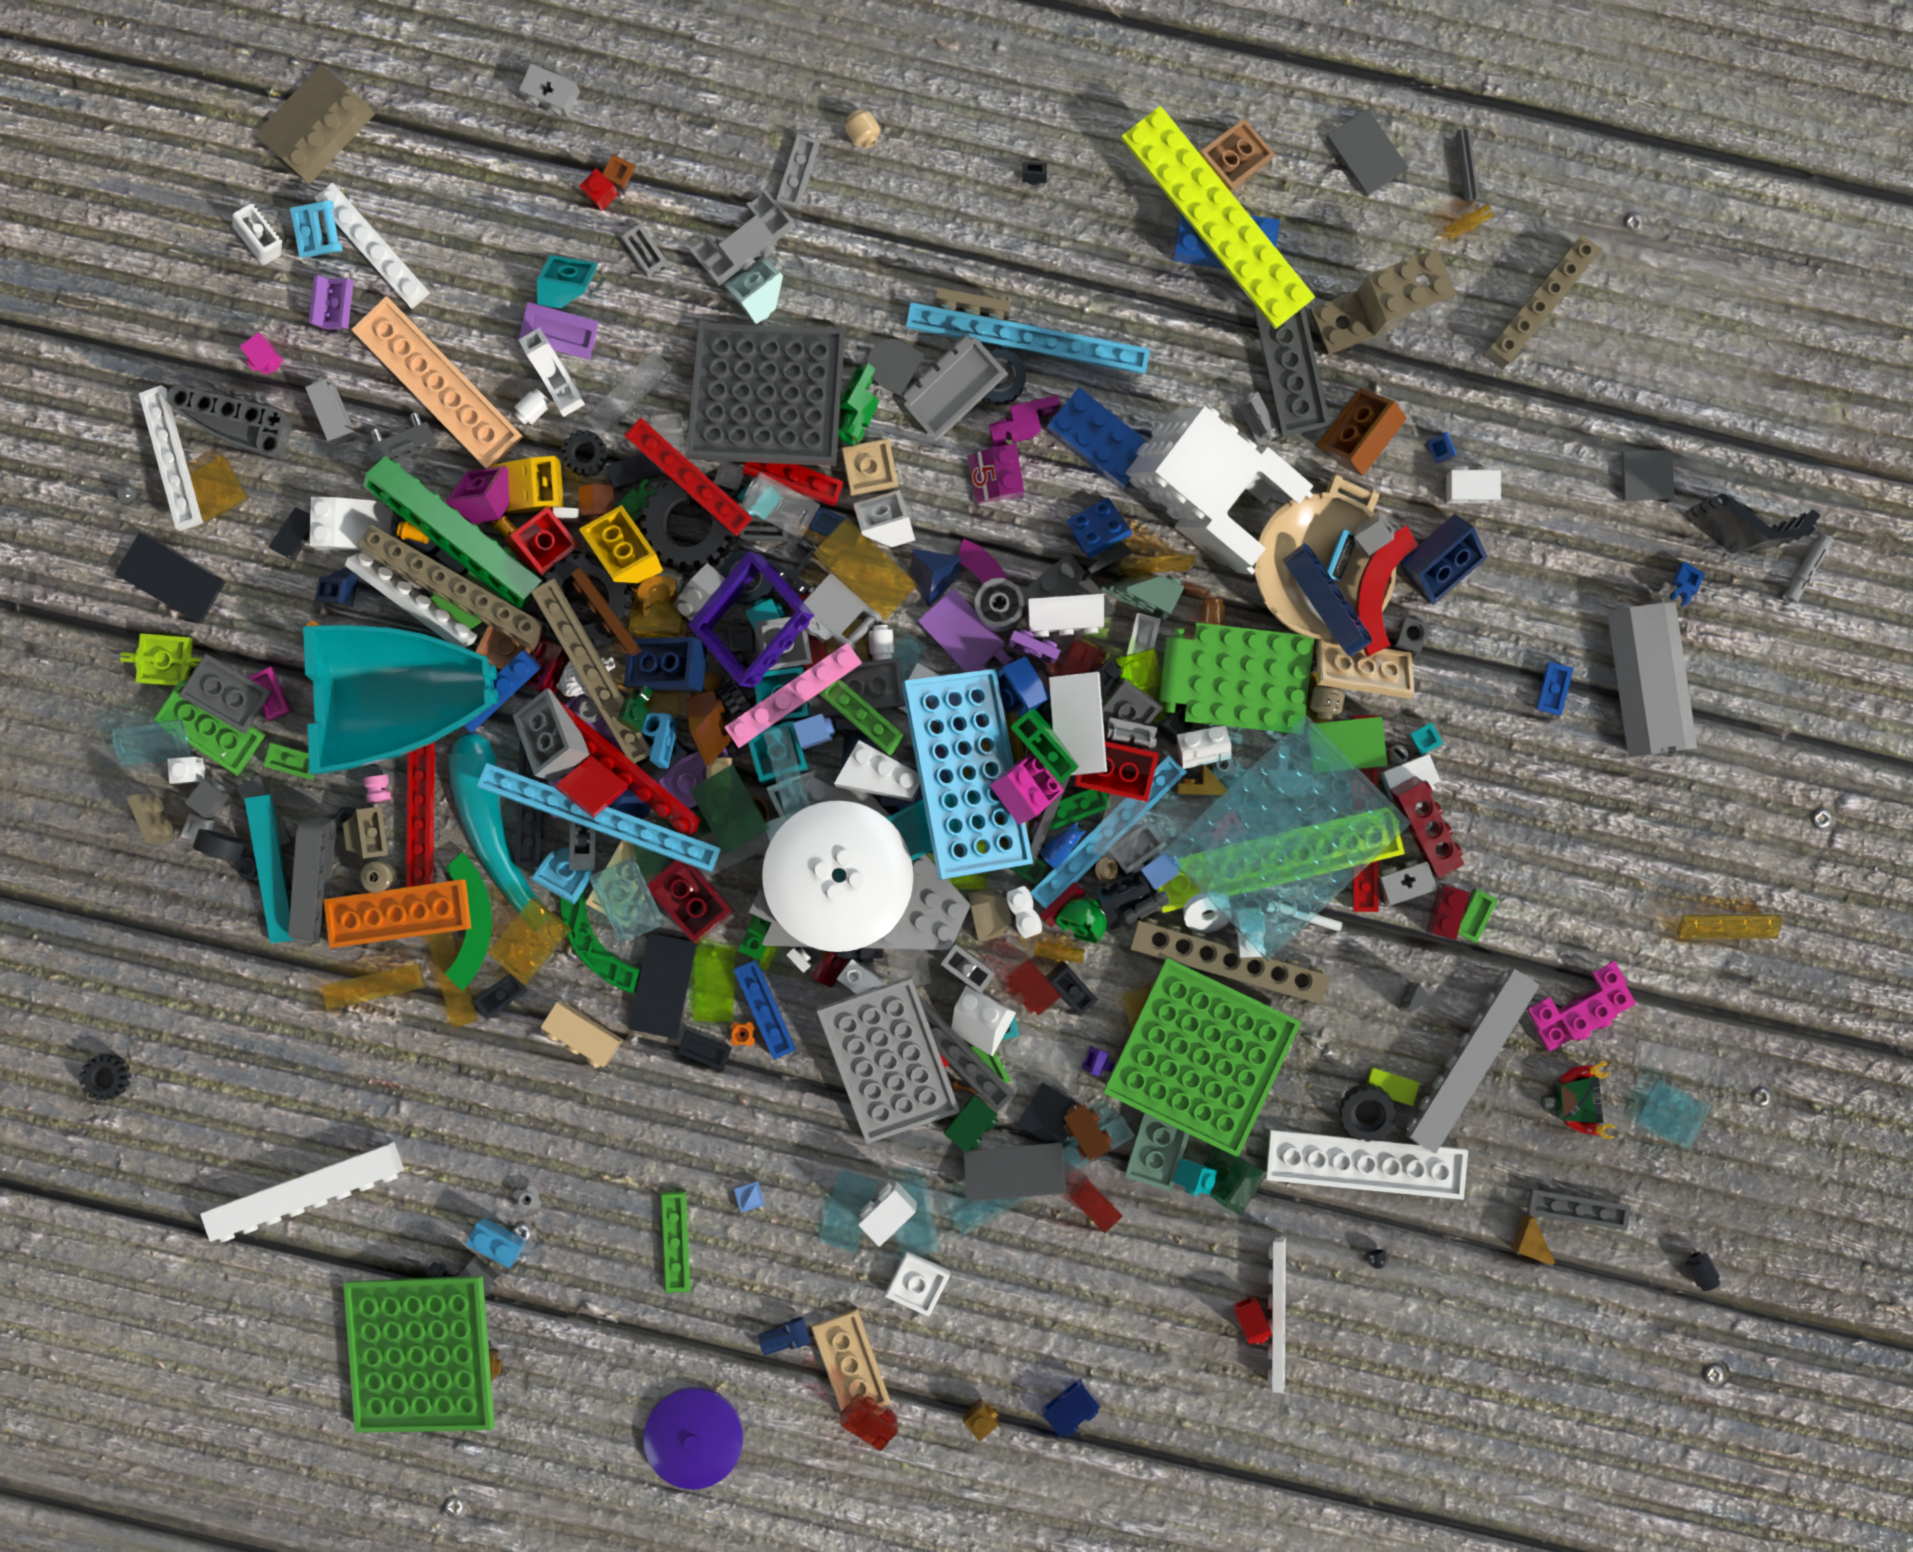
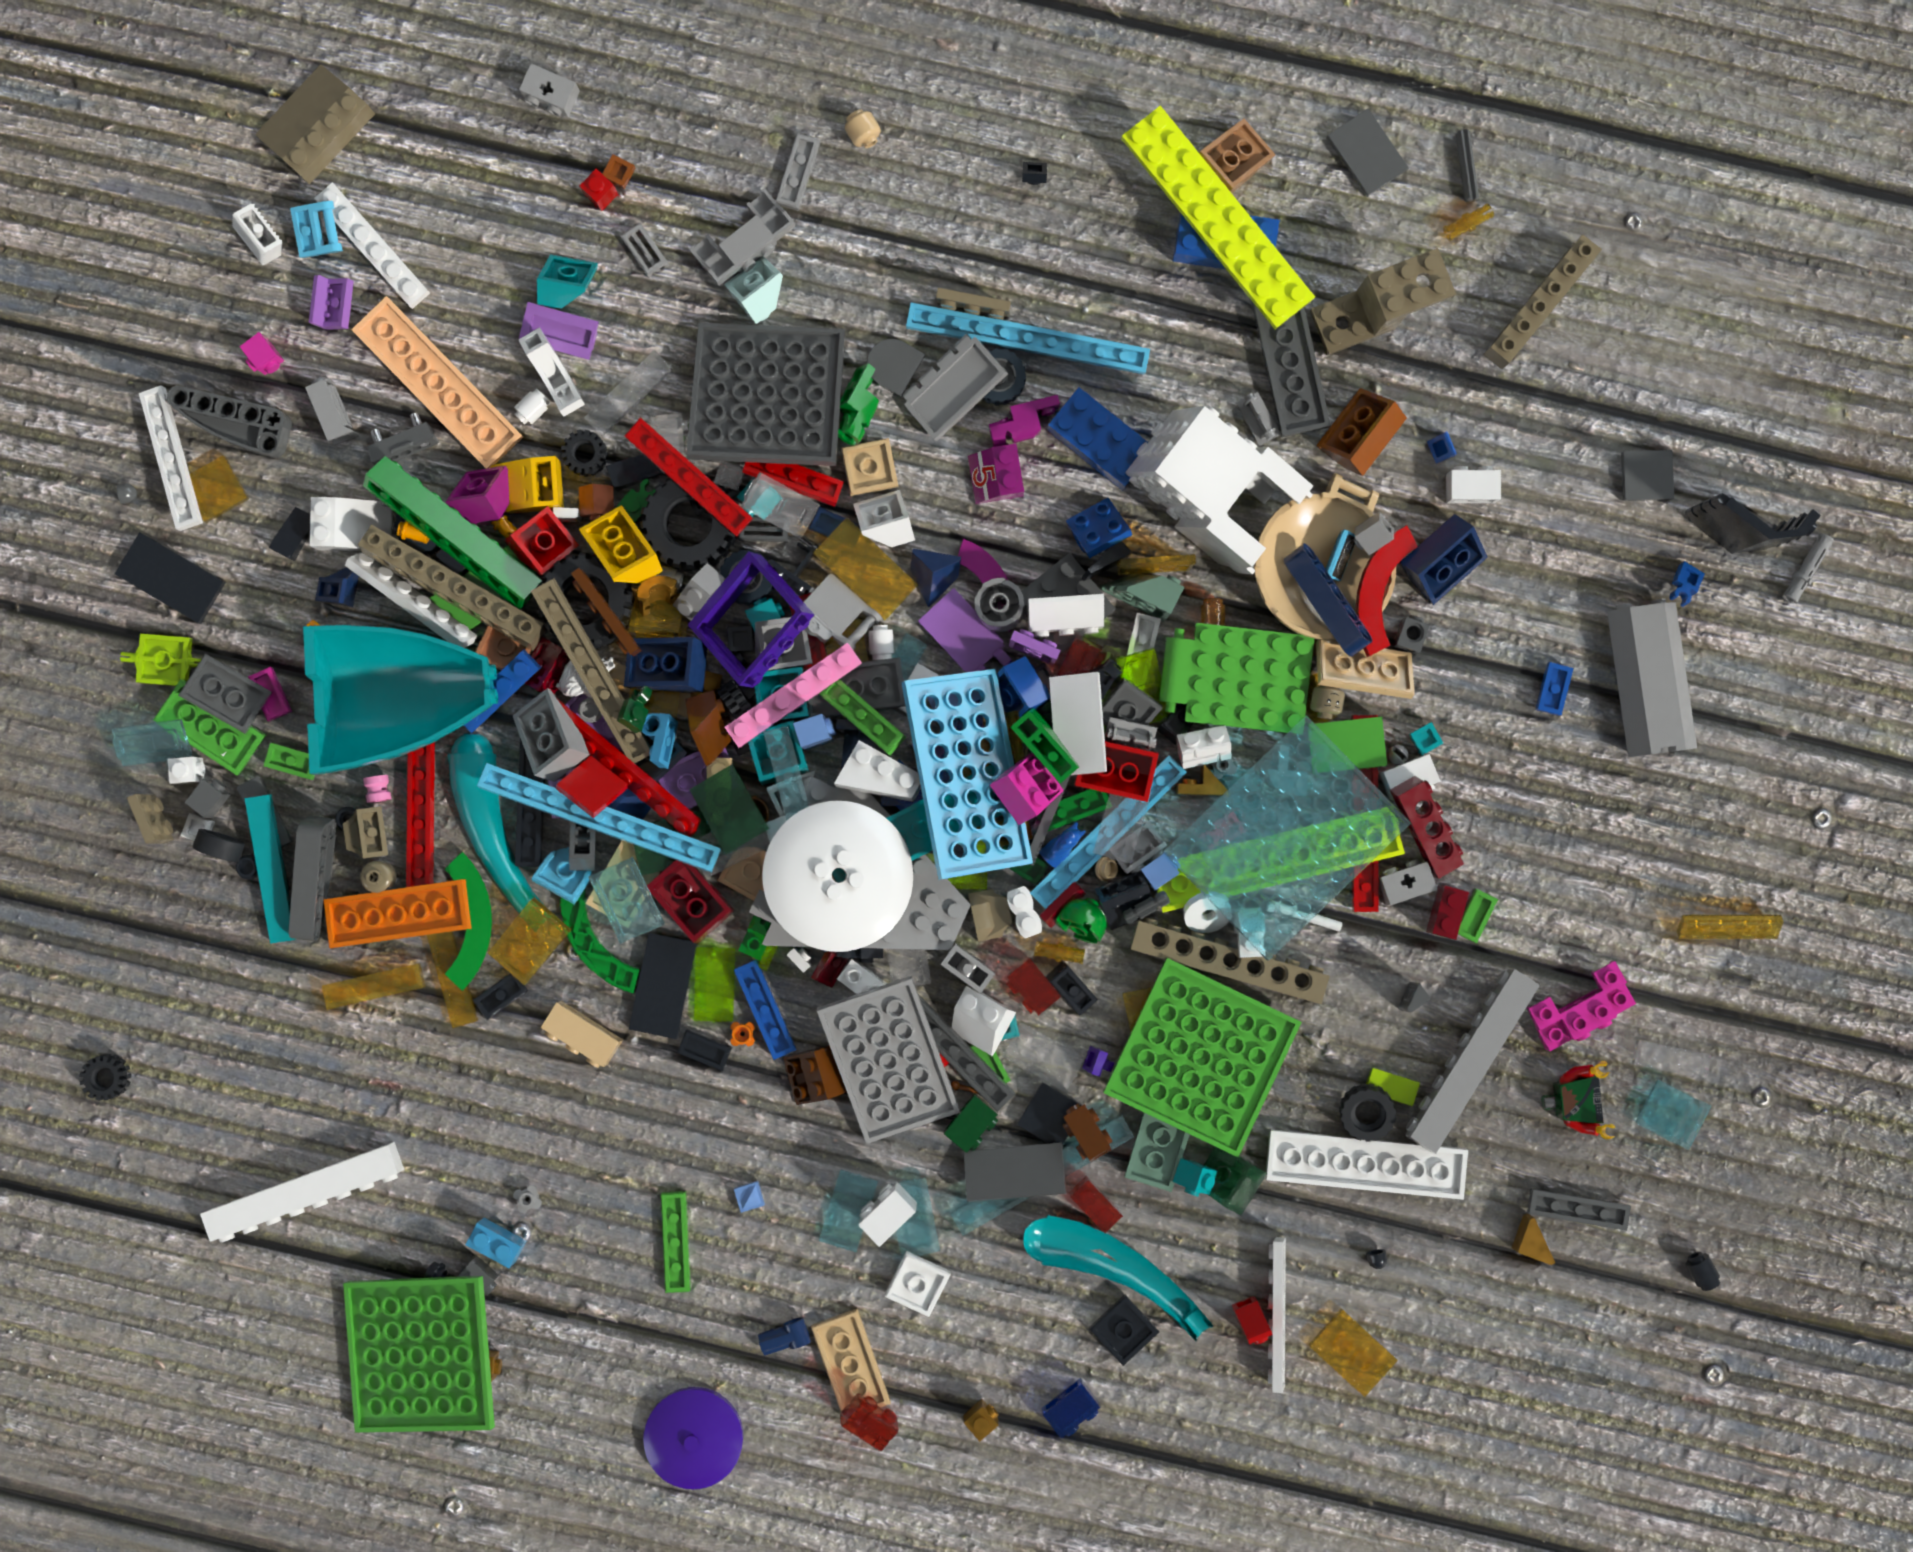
none -> light nougat tile [717,846,767,901]
none -> reddish brown slope [783,1045,847,1105]
none -> teal animal [1024,1215,1213,1342]
none -> black plate [1089,1294,1159,1366]
none -> clear yellow tile [1308,1308,1398,1397]

